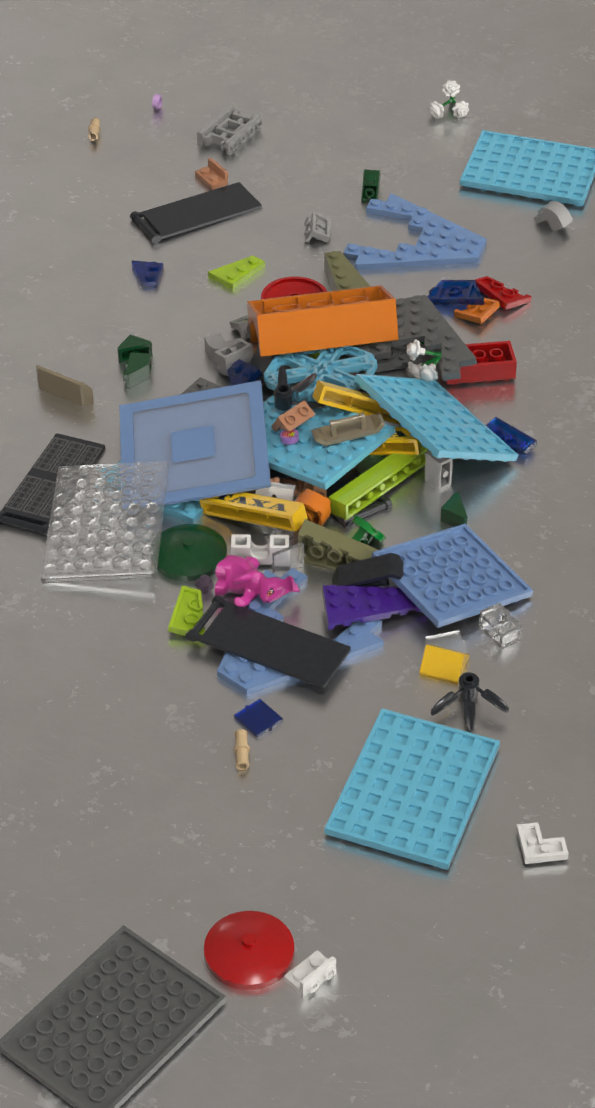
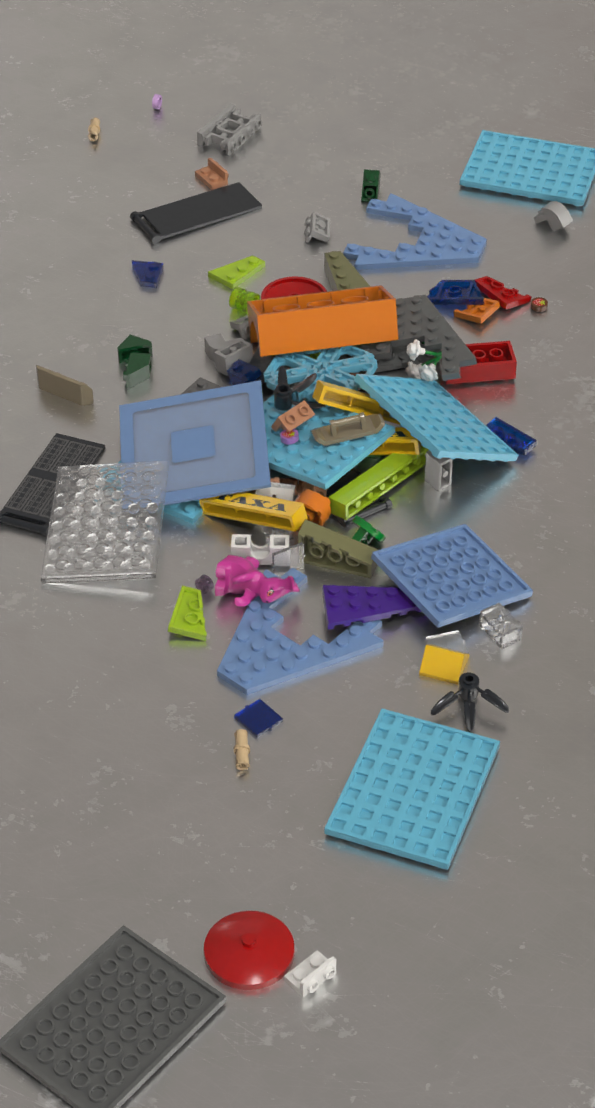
dark green dish [151,524,227,582] -> none
black flag [185,595,351,688] -> none
black piece [332,553,403,587] -> none
white plant [428,80,469,119] -> none
dark green slope [440,492,468,527] -> none
white plate [516,822,569,864] -> none
none -> clear neon green wheel [229,287,260,313]
none -> reddish brown tile [531,297,548,312]

